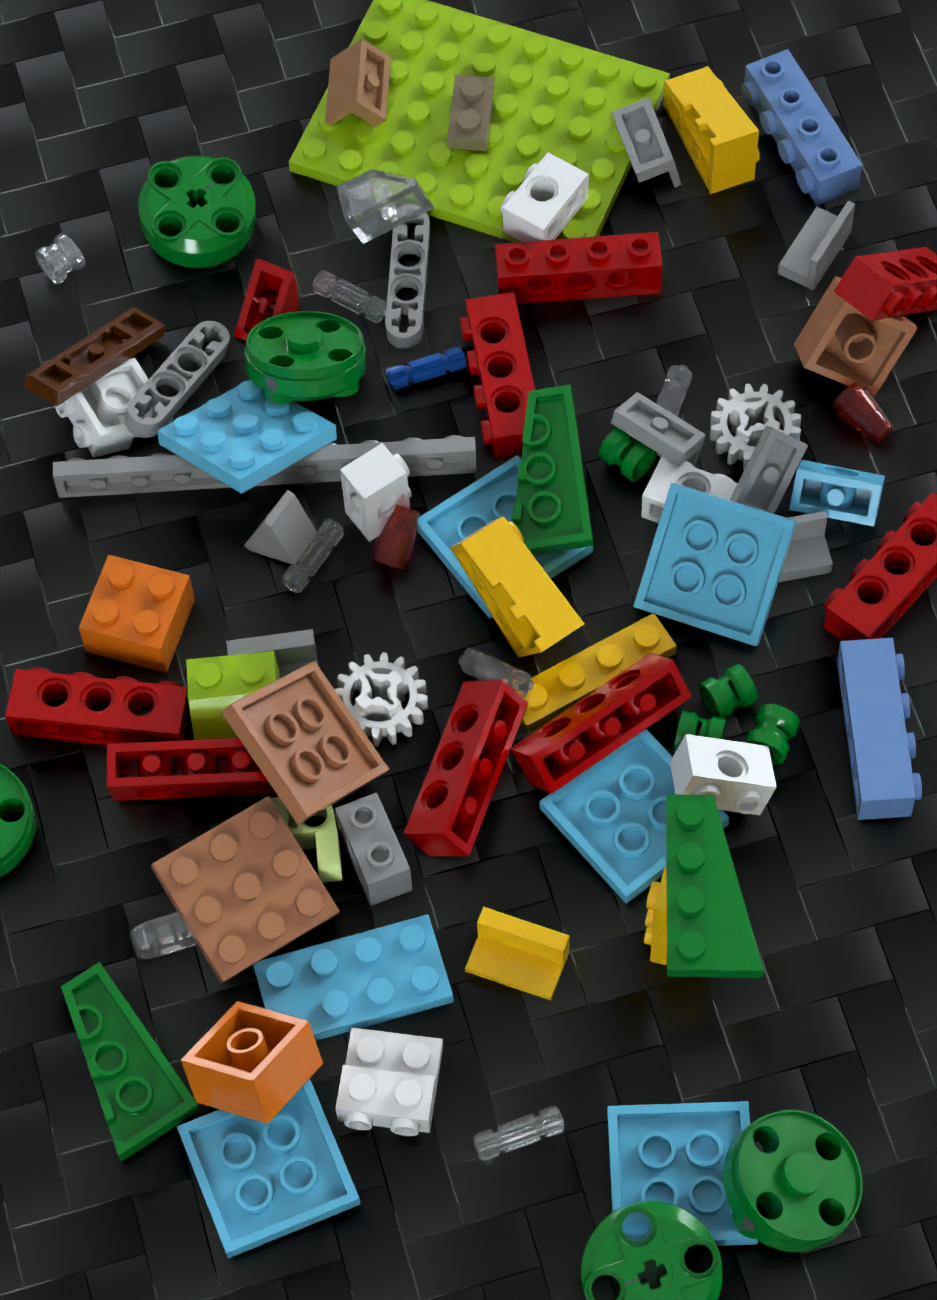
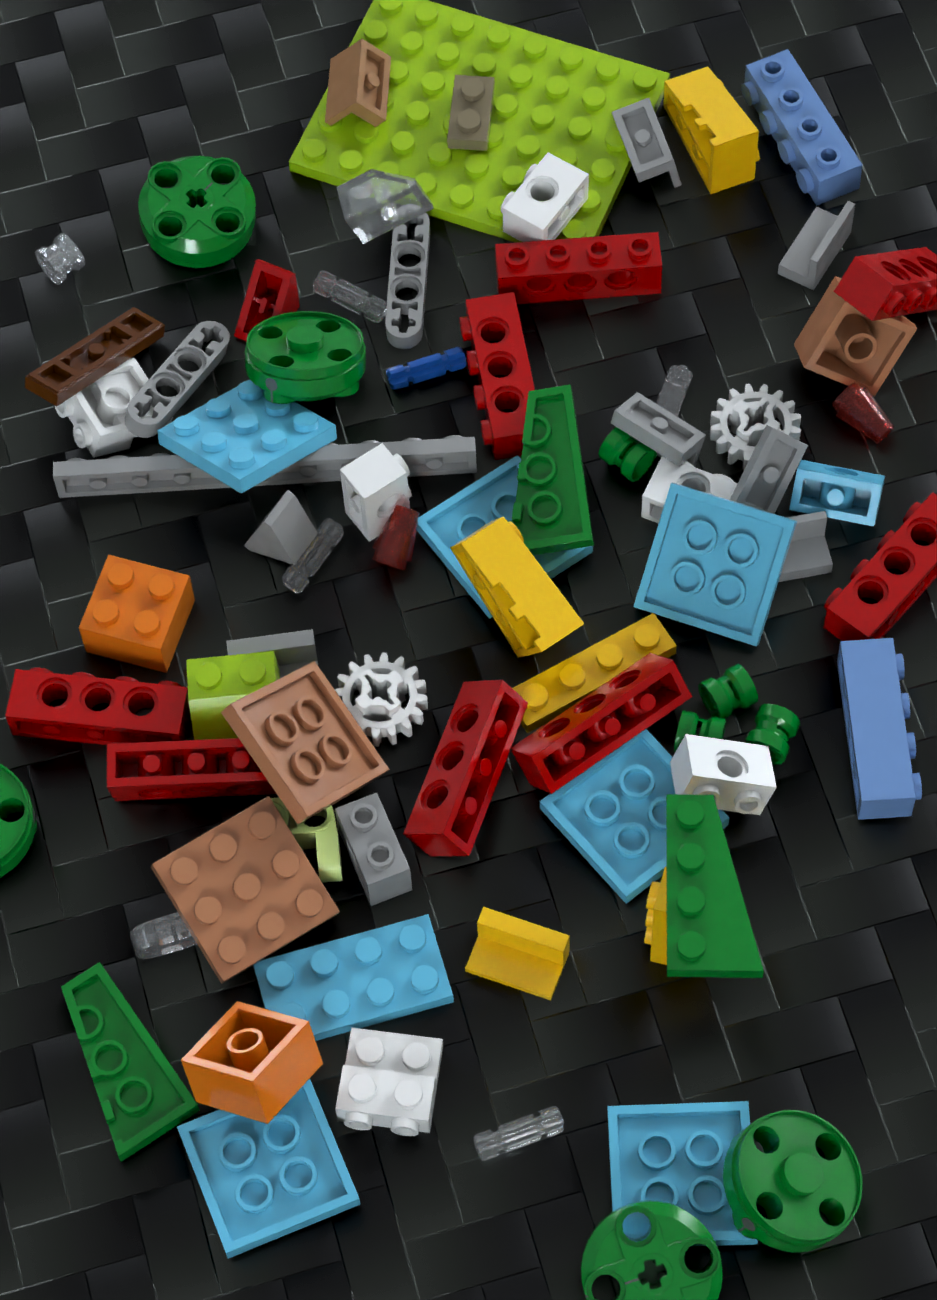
clear axle [459,648,534,698] -> none

